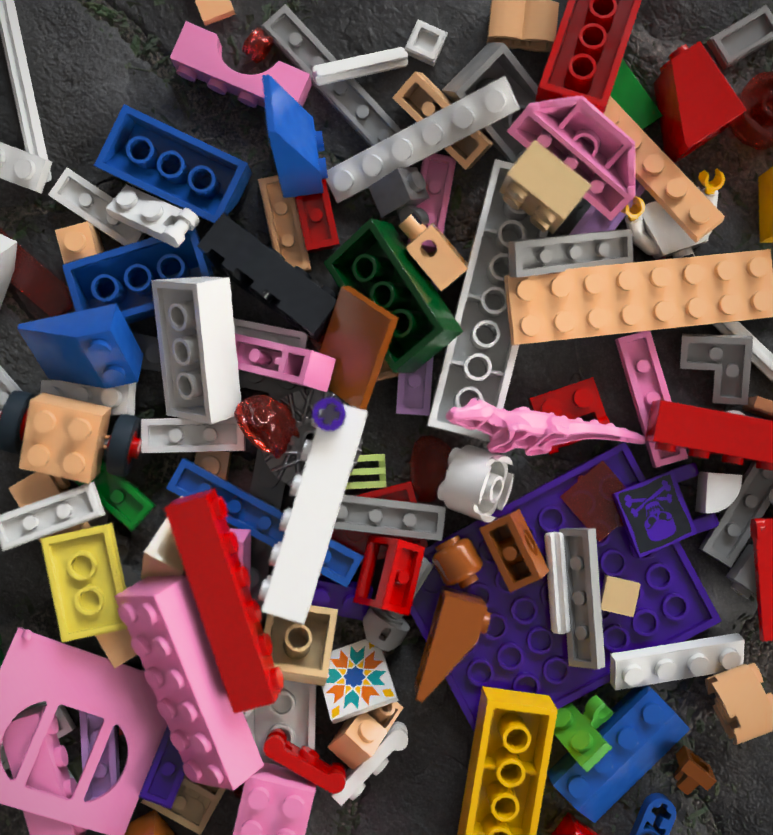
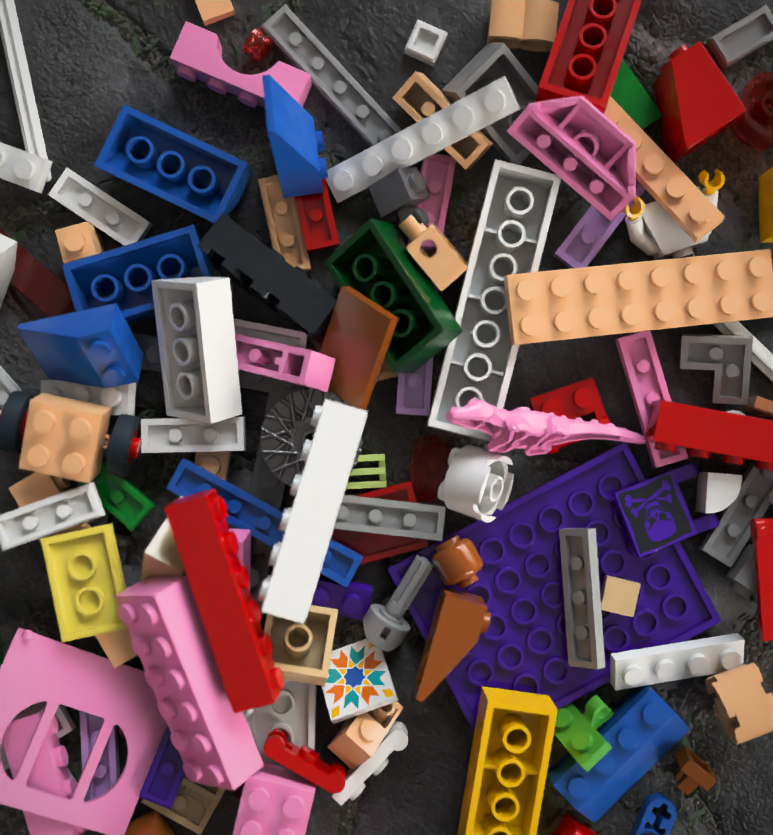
white plate [105,184,200,248] -> none
clear red hat [234,395,300,459] -> none
white axle [312,47,408,86] -> none
dark purple bush [313,398,346,431] -> none
red tile [353,535,425,616] -> none
dark orange brick [479,509,549,592] -> none
tan brick [500,140,592,234] -> none
light grey plate [508,229,633,277] -> none
white axle [544,532,571,634] -> none
clear red piece [560,460,626,542] -> none

